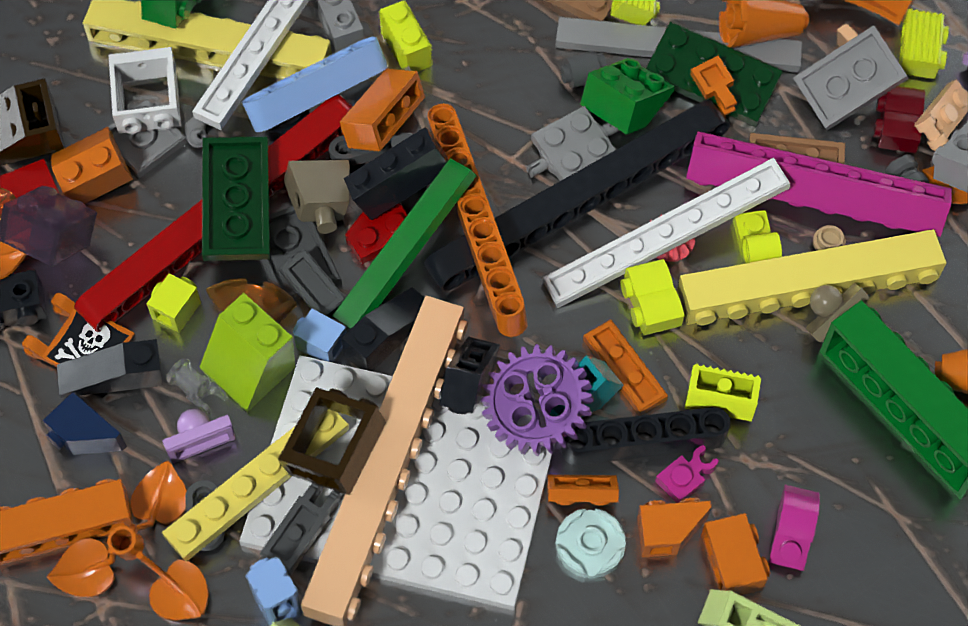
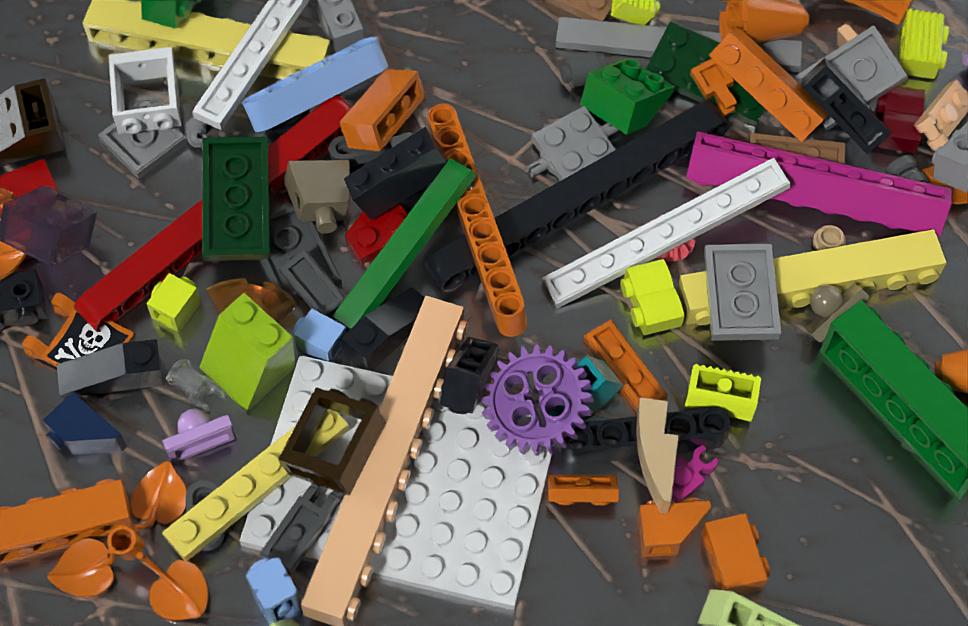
orange slope [51,127,133,208] -> none
neon yellow brick [379,0,433,72] -> none
light aqua tile [555,509,626,579] -> none
neon yellow plate [733,210,782,264] -> none
dark pink brick [768,485,820,571] -> none
none -> tan slope [636,397,678,514]
none -> light grey plate [704,244,781,341]
none -> orange brick [709,26,828,143]
none -> black slope [801,58,892,155]

